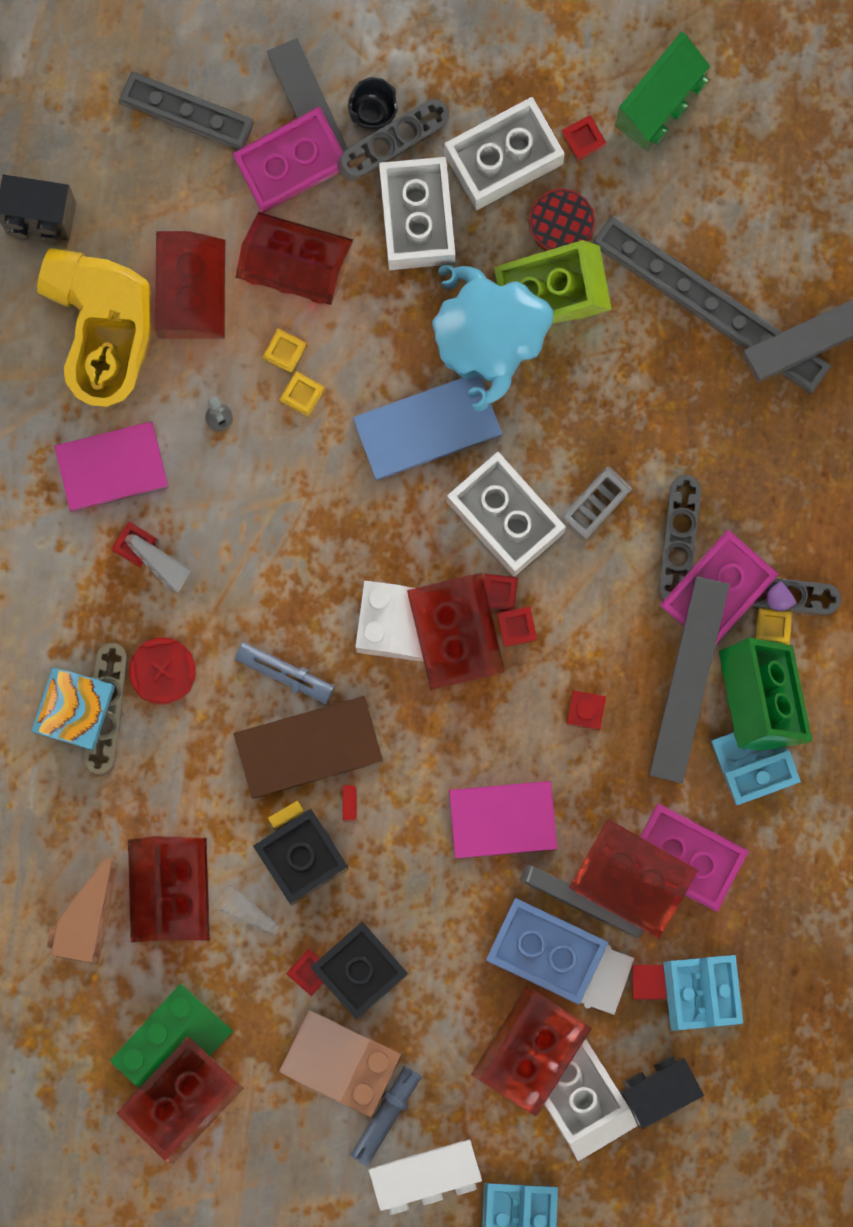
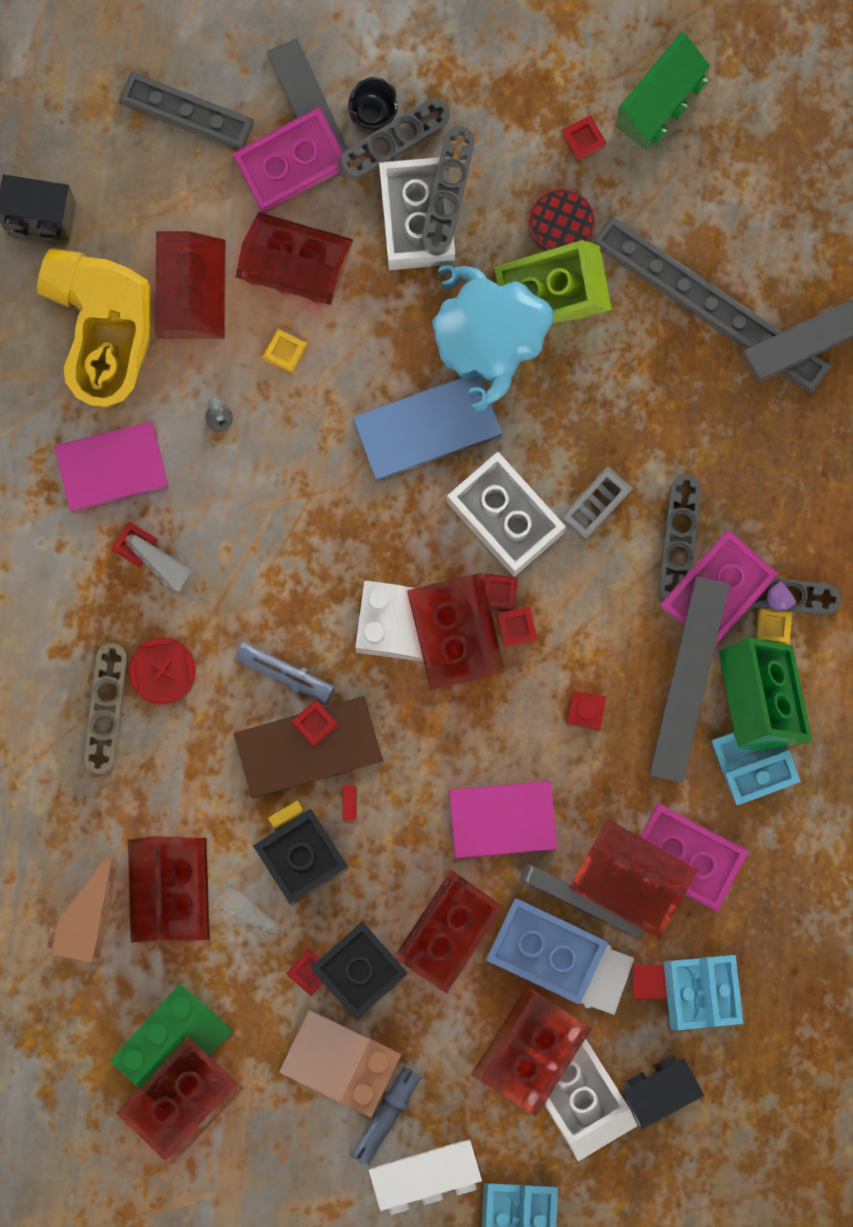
slope [31,667,115,751] -> none
yellow tile [279,371,325,418] -> none
white brick [444,97,565,211] -> none
none -> red tile [291,700,339,748]
none -> clear red slope [393,870,503,994]
none -> dark grey beam [422,126,474,256]

